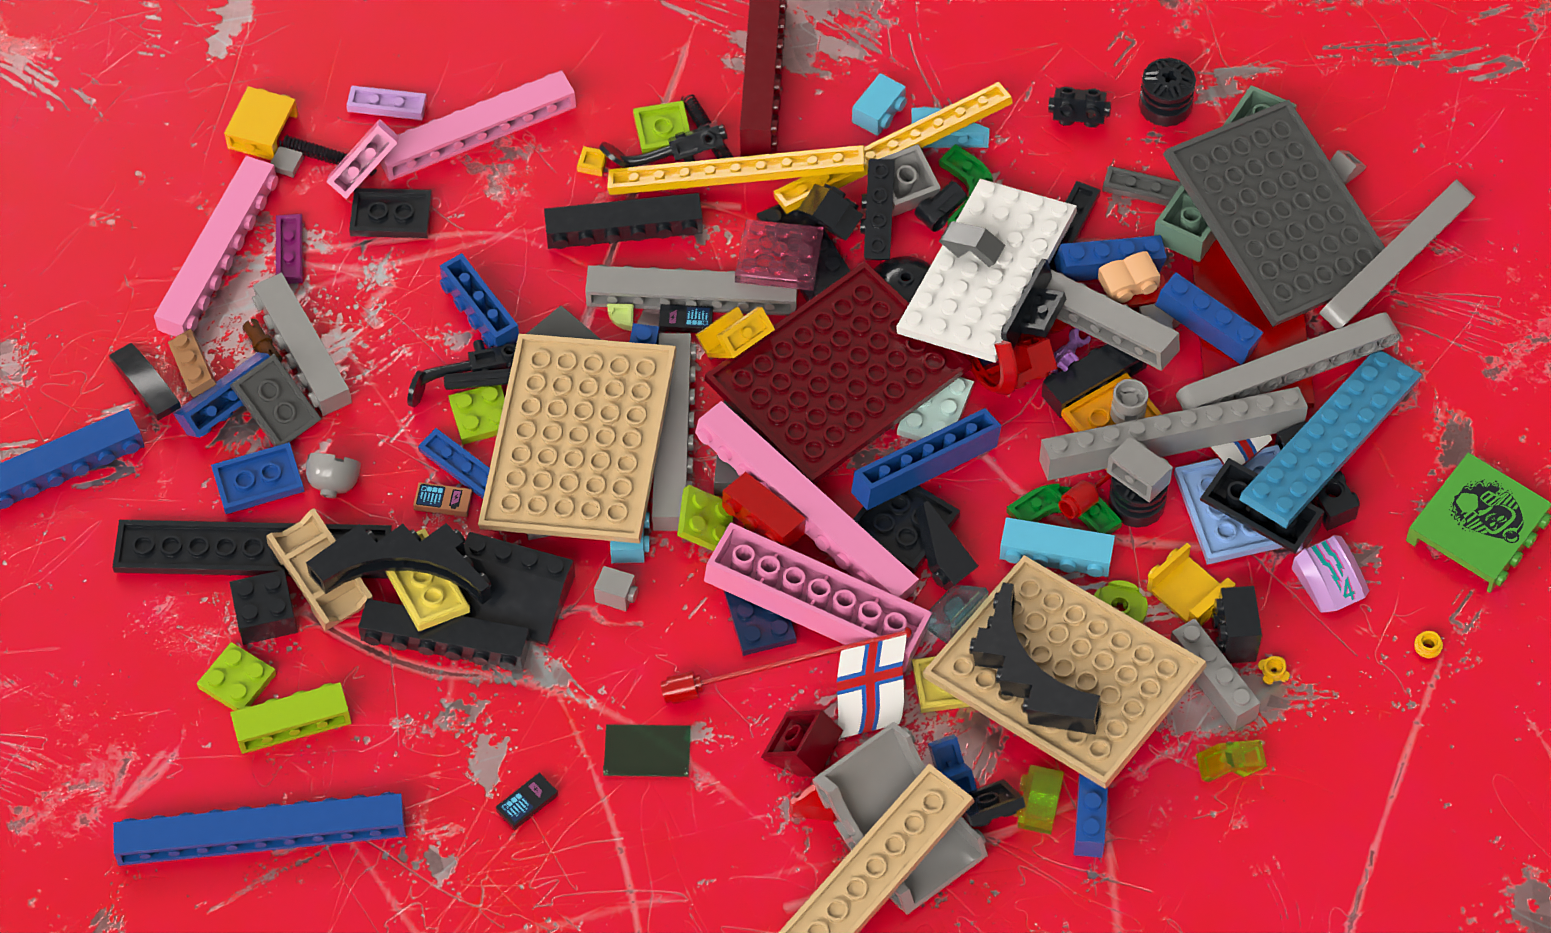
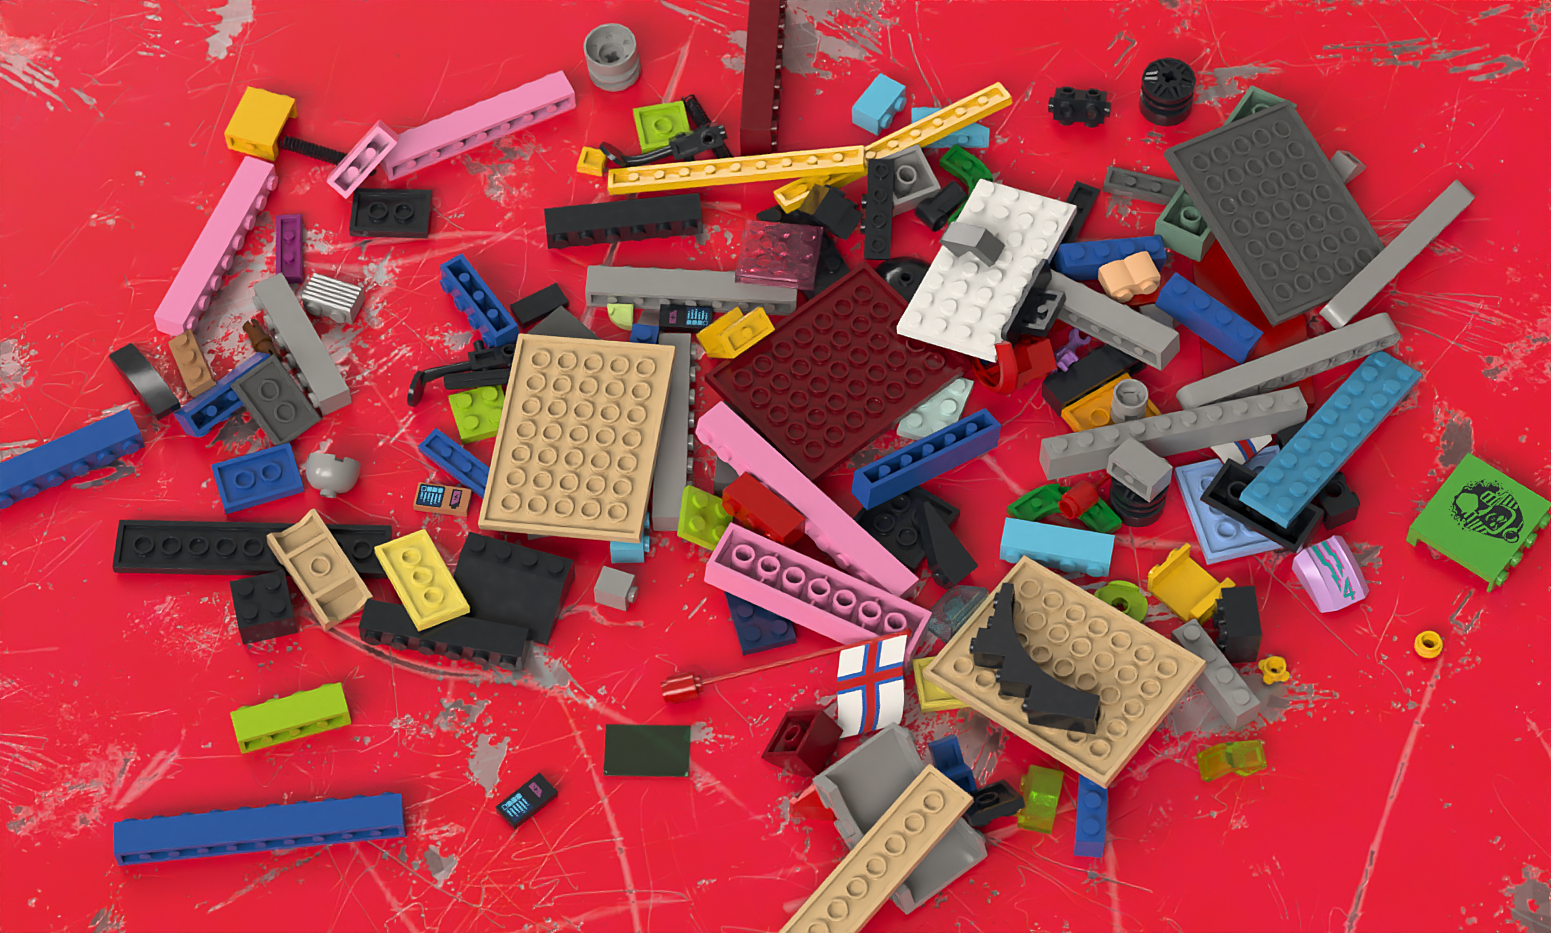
lime plate [197,642,277,711] -> none
light grey tile [270,146,304,178] -> none
black arch [306,523,491,604] -> none
lavender plate [346,86,427,120] -> none
none -> light grey brick [302,273,365,324]
none -> black tile [510,283,569,329]
none -> light grey wheel [583,23,641,92]

